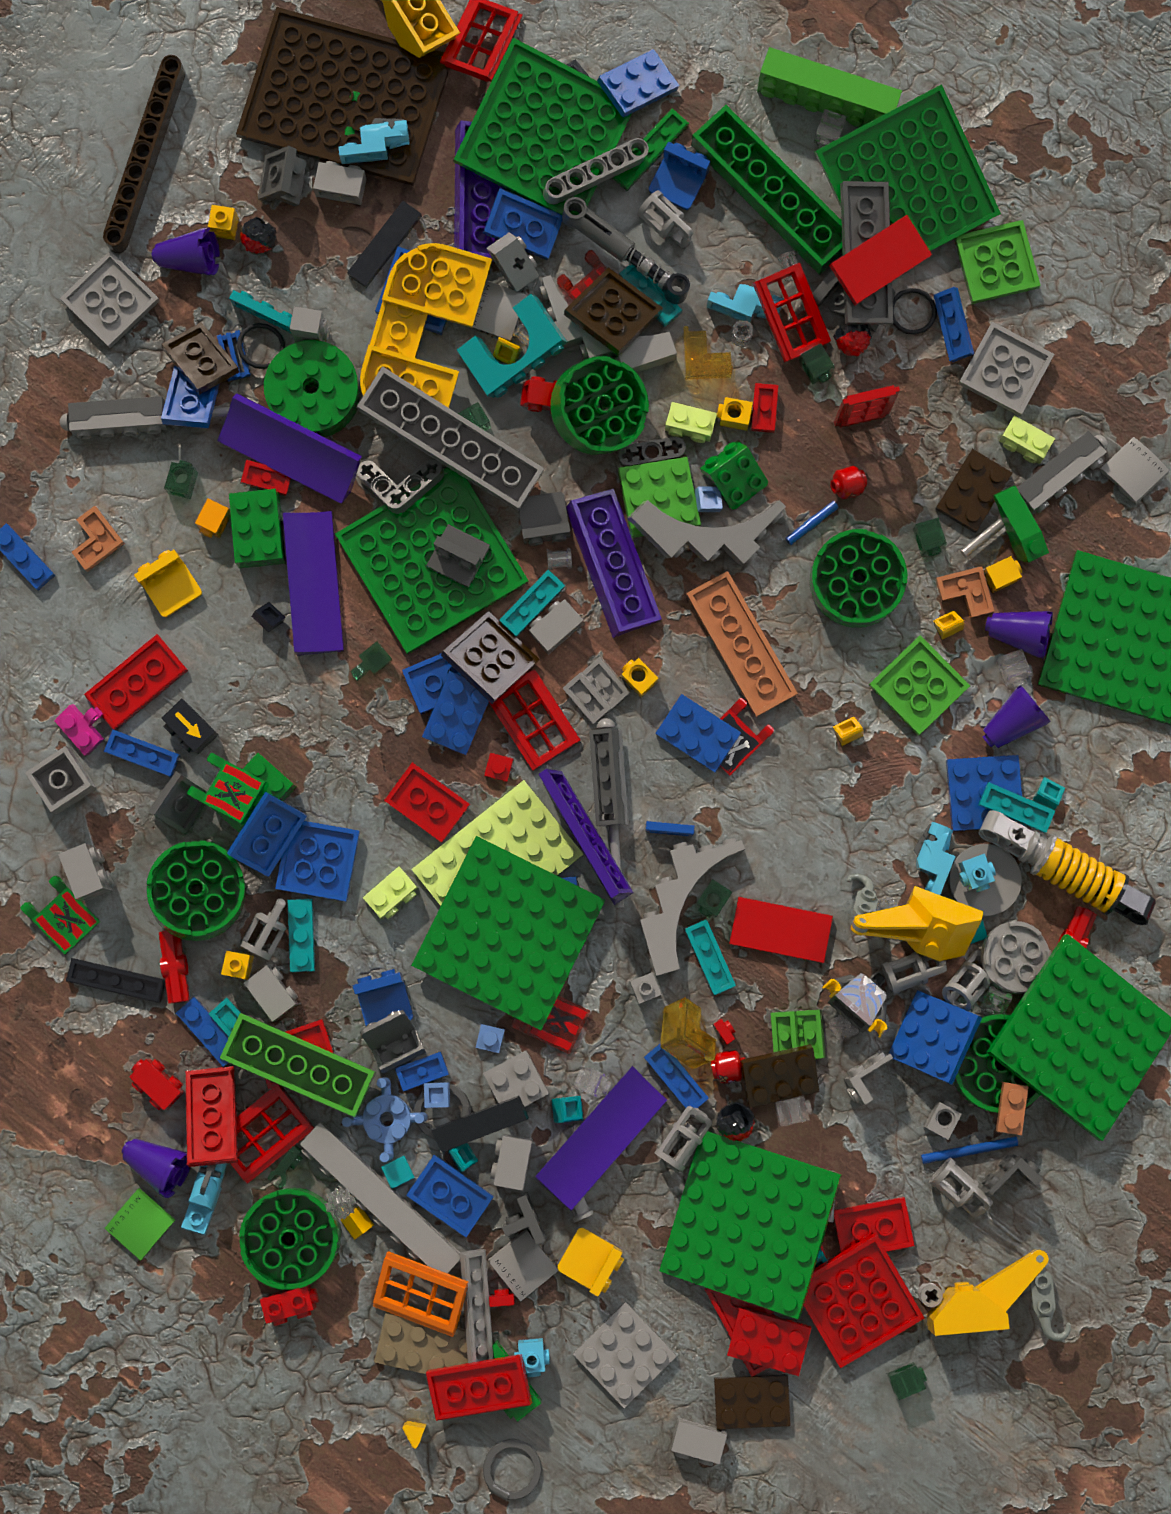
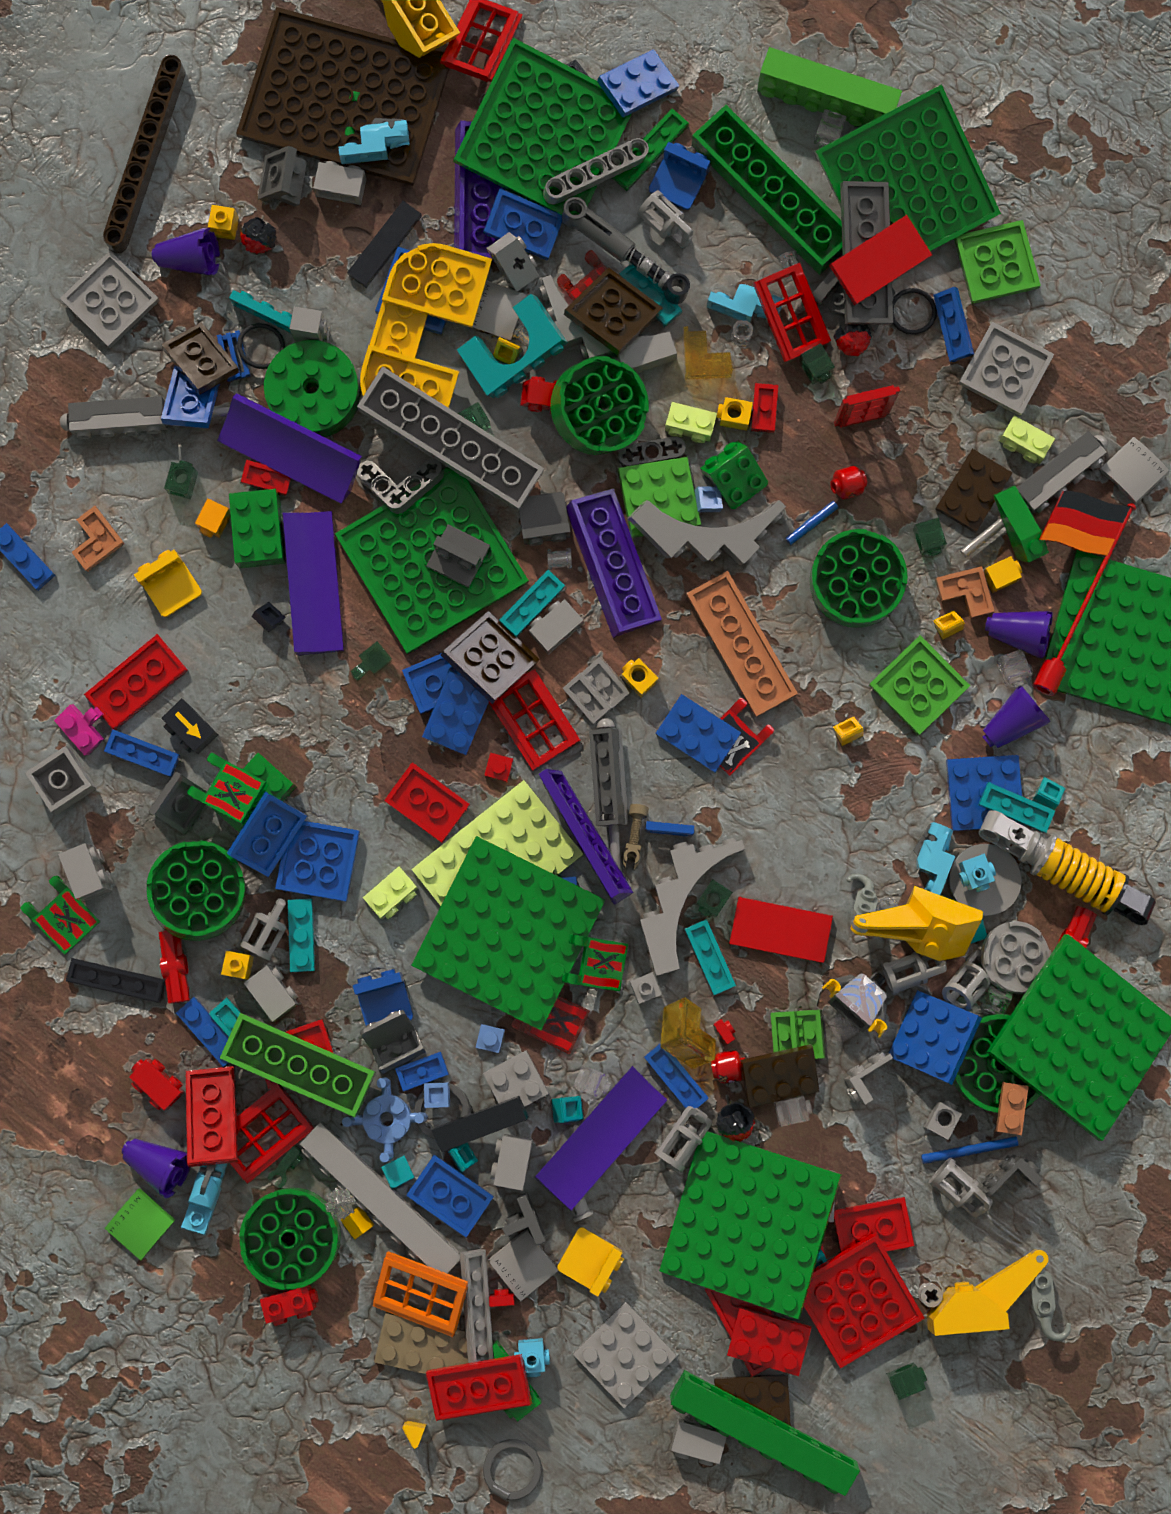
none -> flag [562,934,628,991]
none -> dark tan bar [623,804,649,870]
none -> green brick [670,1370,860,1496]
none -> flag [1033,491,1136,696]

